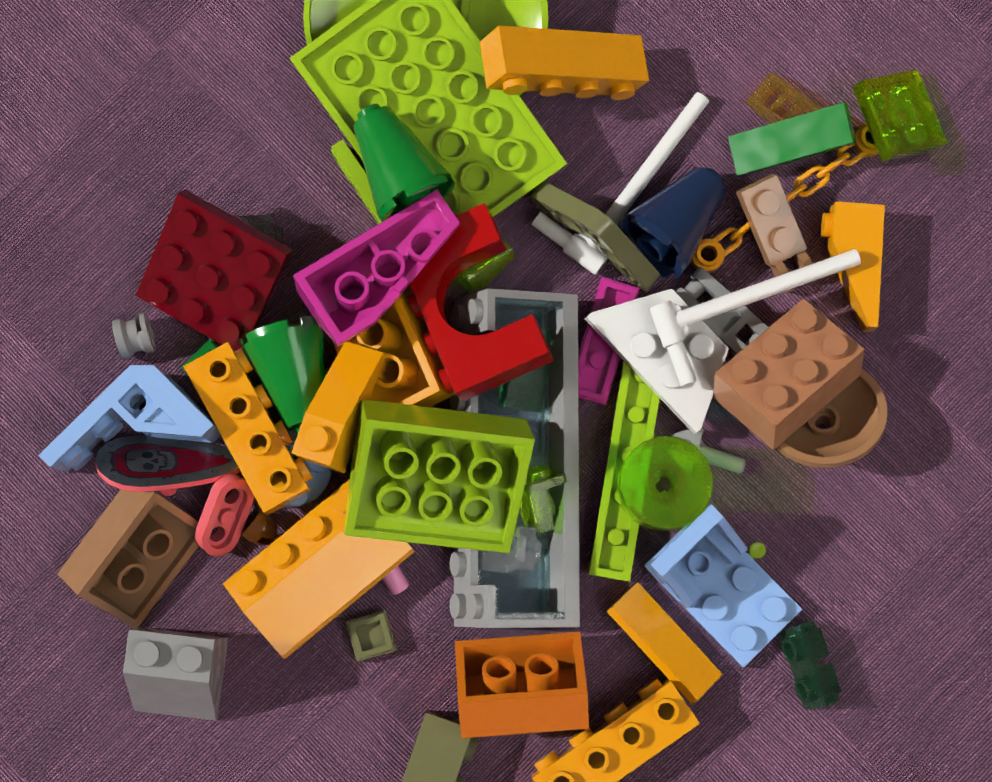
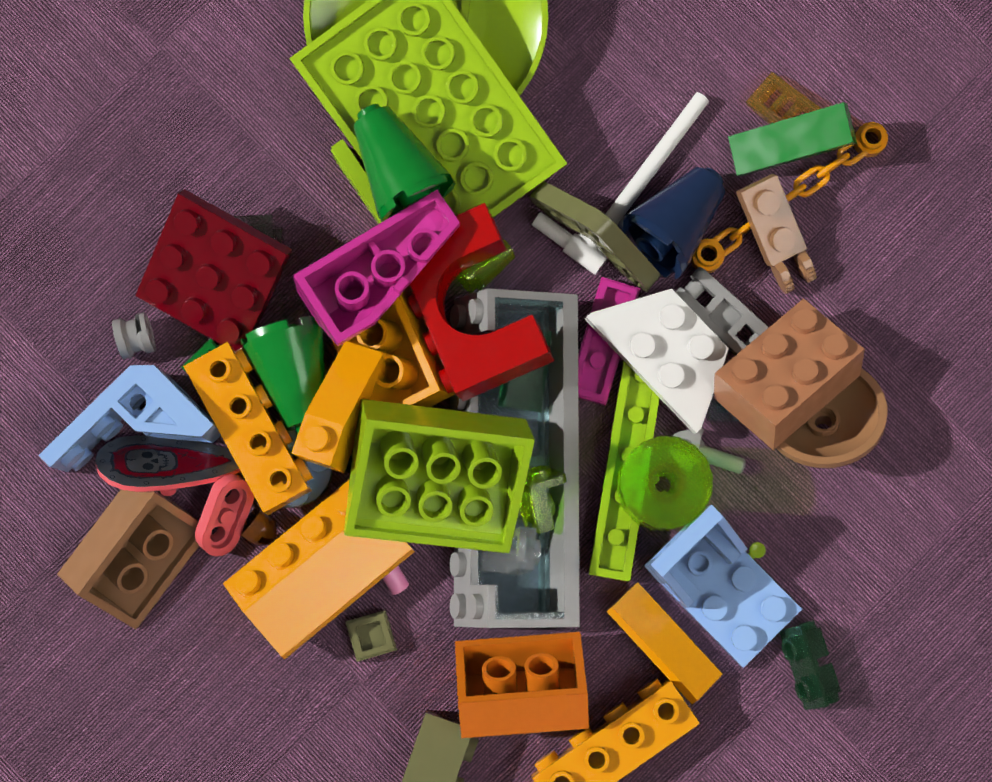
light grey slope [123,628,229,721] -> none
light orange brick [480,25,649,100] -> none
white bar [649,249,861,386] -> none
light orange slope [821,201,885,332] -> none
clear neon green plate [852,69,948,162] -> none

